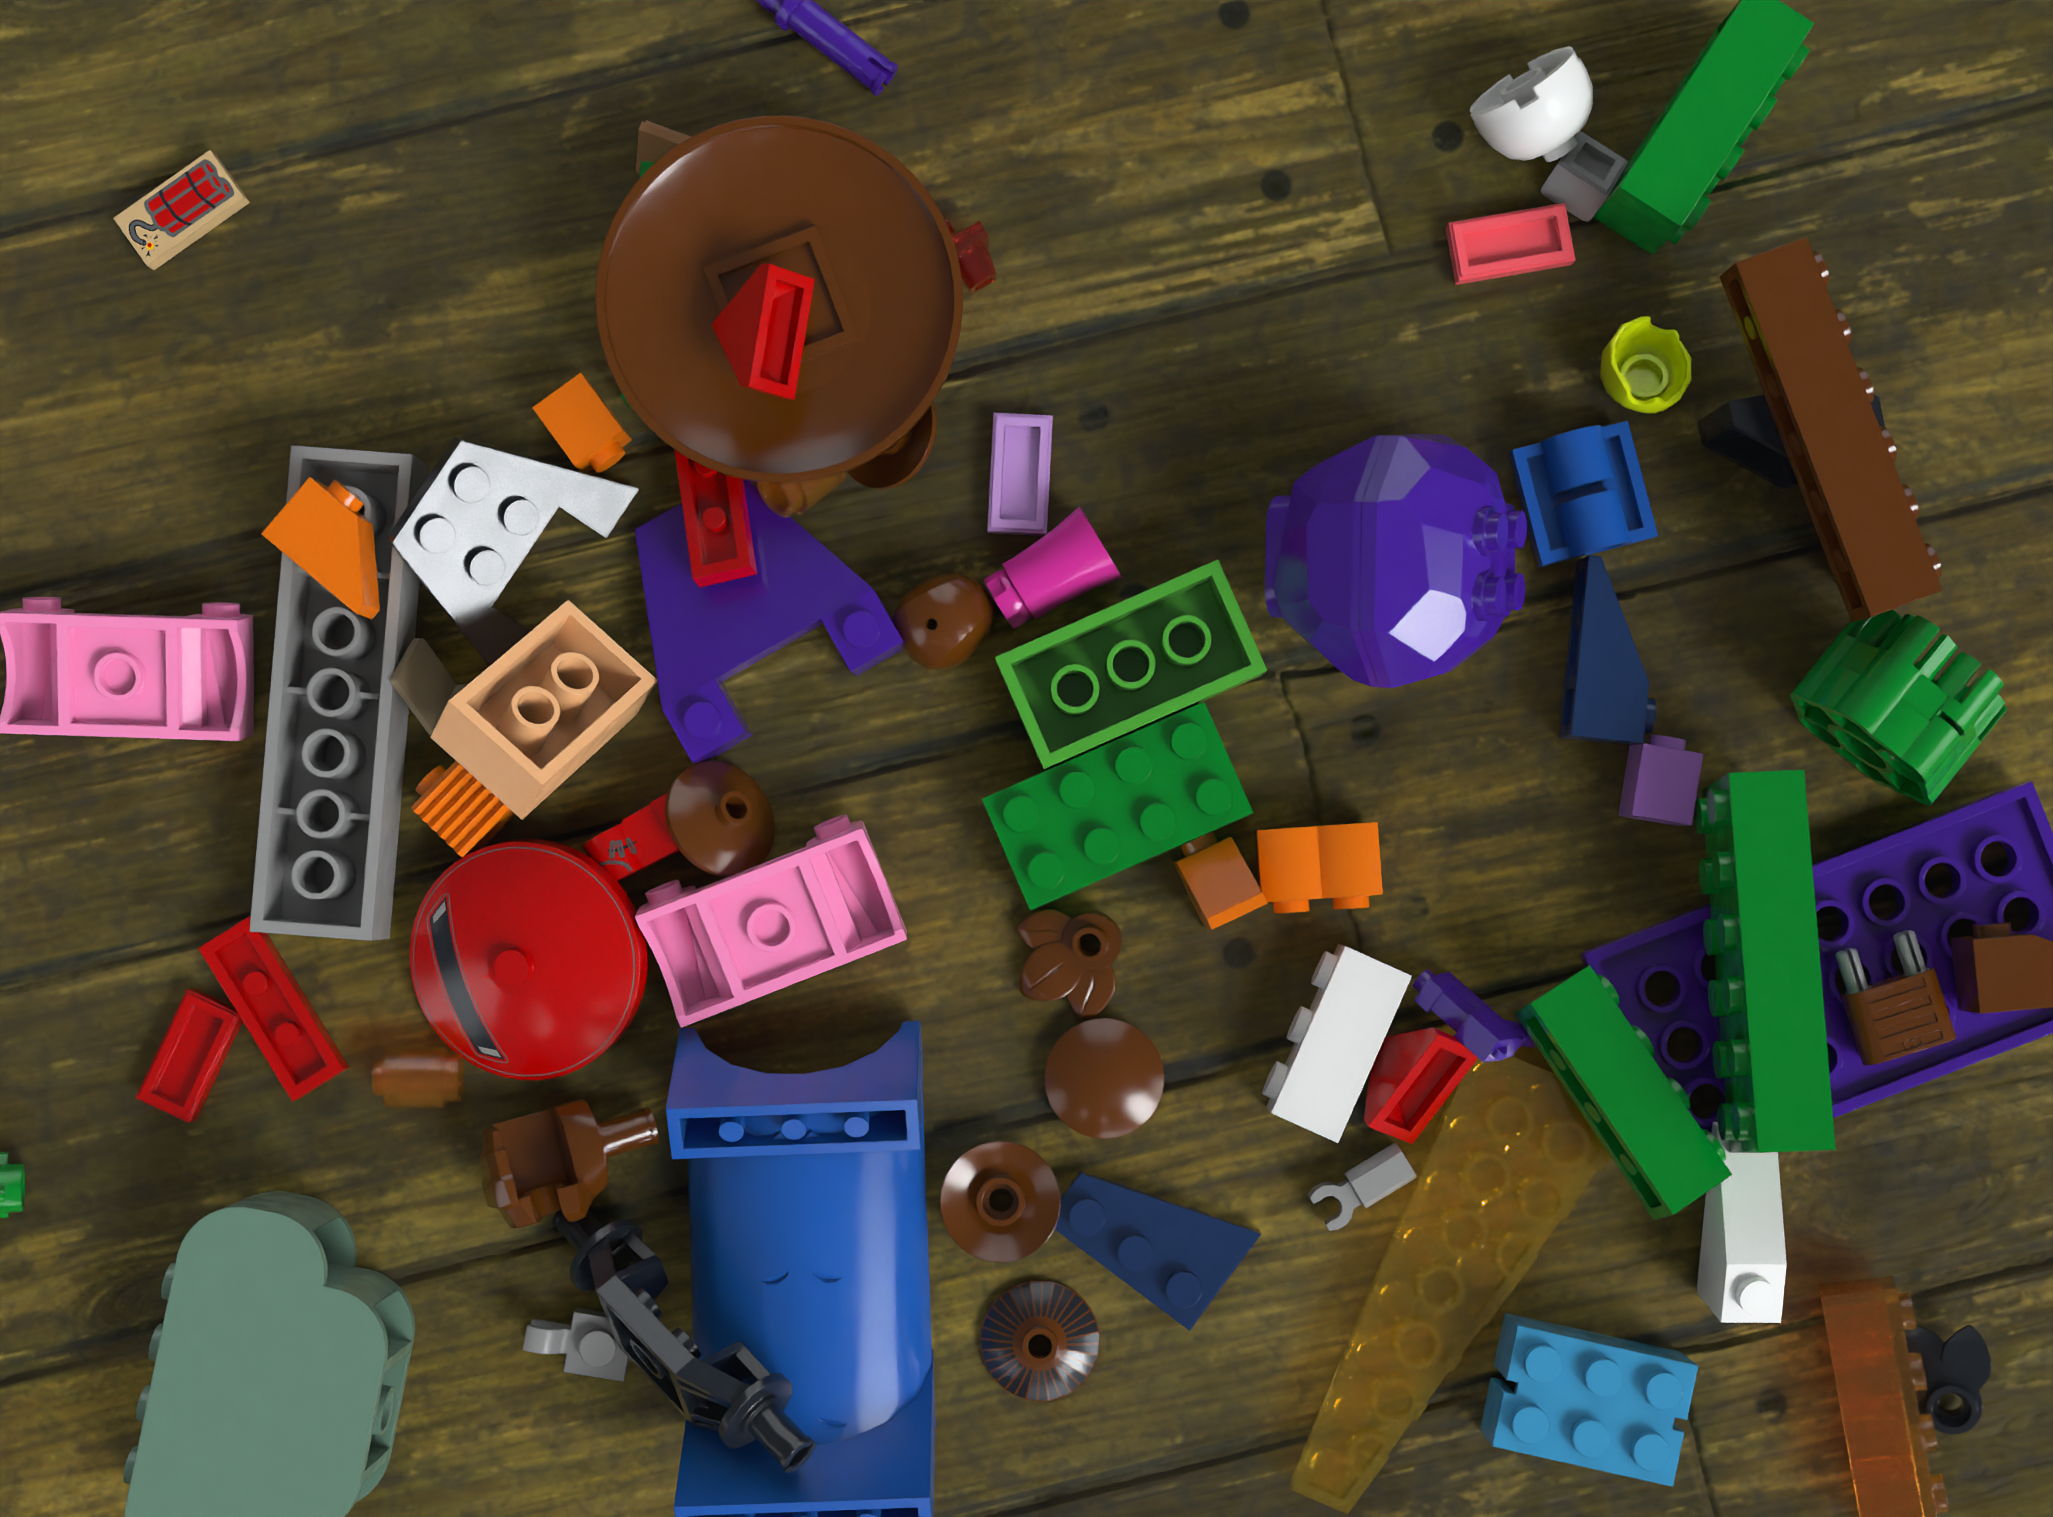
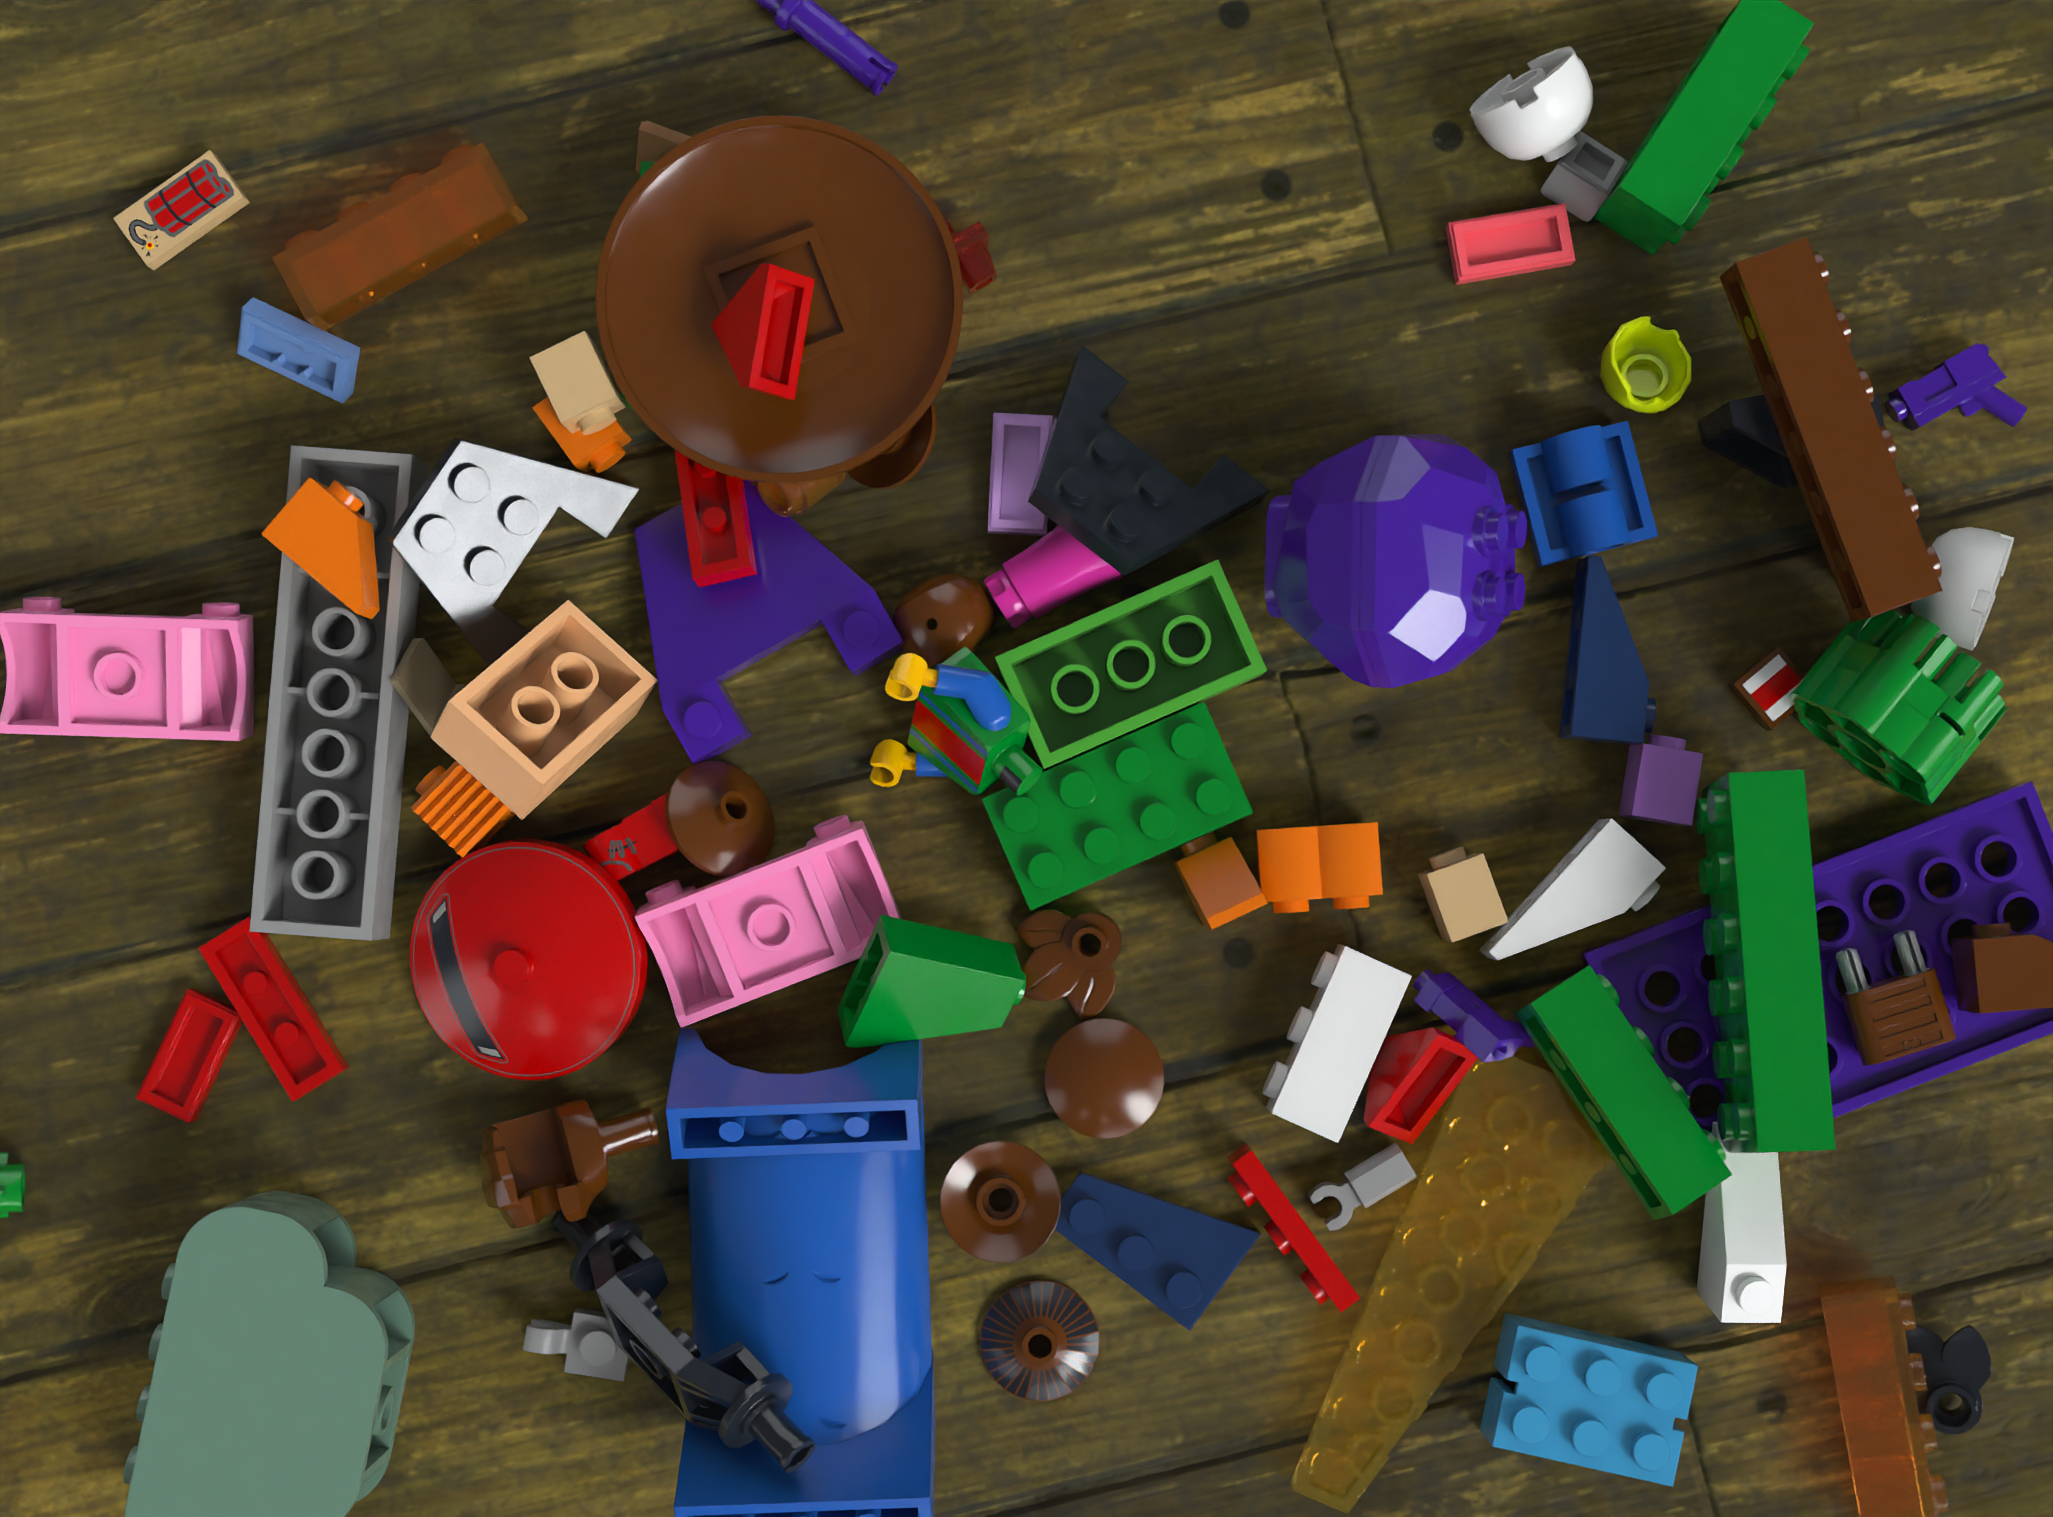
clear orange brick [372,1047,464,1108] -> none
none -> medium blue plate [237,297,360,403]
none -> clear orange brick [272,142,529,331]
none -> tan brick [529,331,626,435]
none -> green slope [837,915,1026,1048]
none -> torso [870,646,1043,796]
none -> black wing [1028,346,1270,576]
none -> red plate [1227,1143,1360,1312]
none -> tan brick [1418,846,1509,943]
none -> white slope [1479,818,1666,960]
none -> tile [1728,646,1804,731]
none -> dark purple piece [1884,343,2027,431]
none -> white cylinder [1911,527,2014,651]

